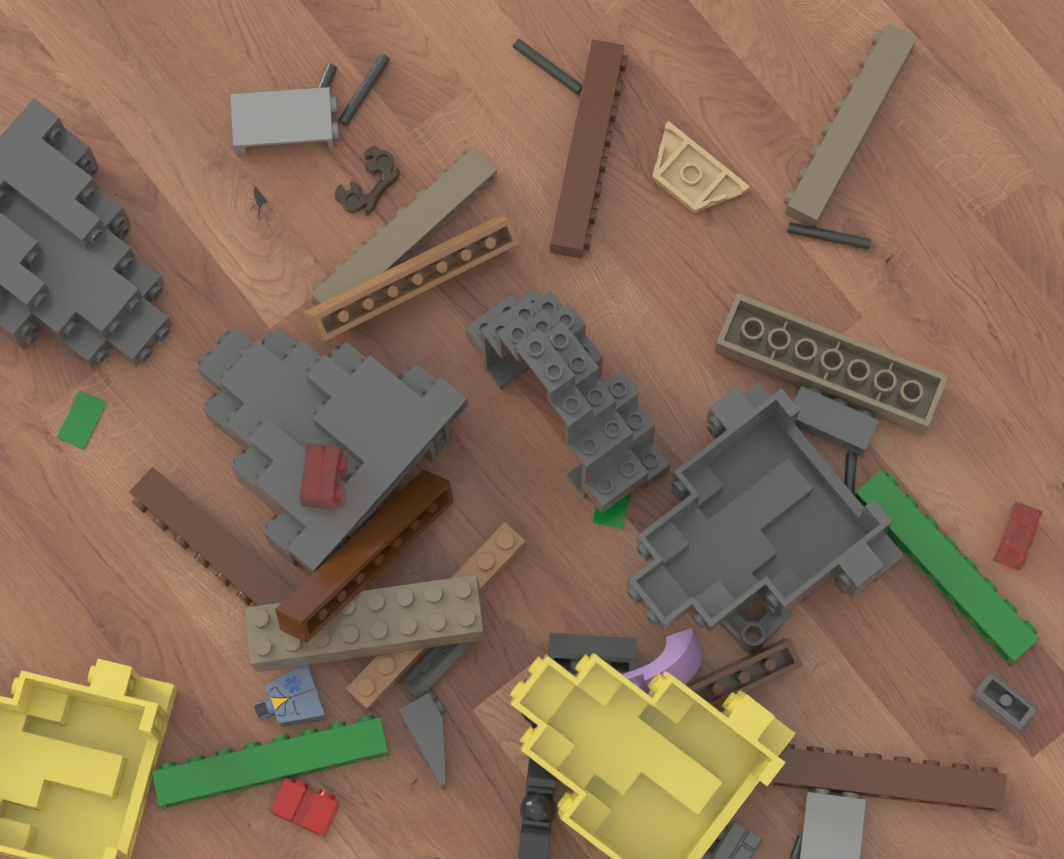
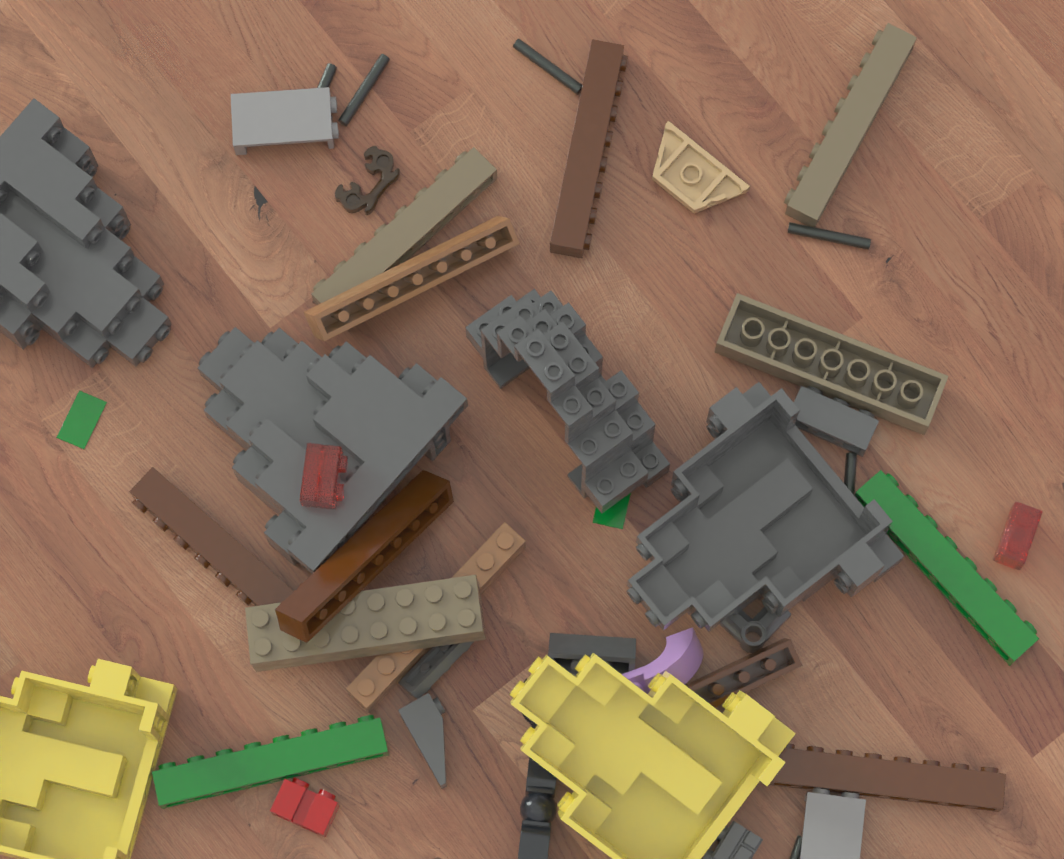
sand blue torso [254,665,327,727] -> none
dark grey brick [969,671,1037,734] -> none

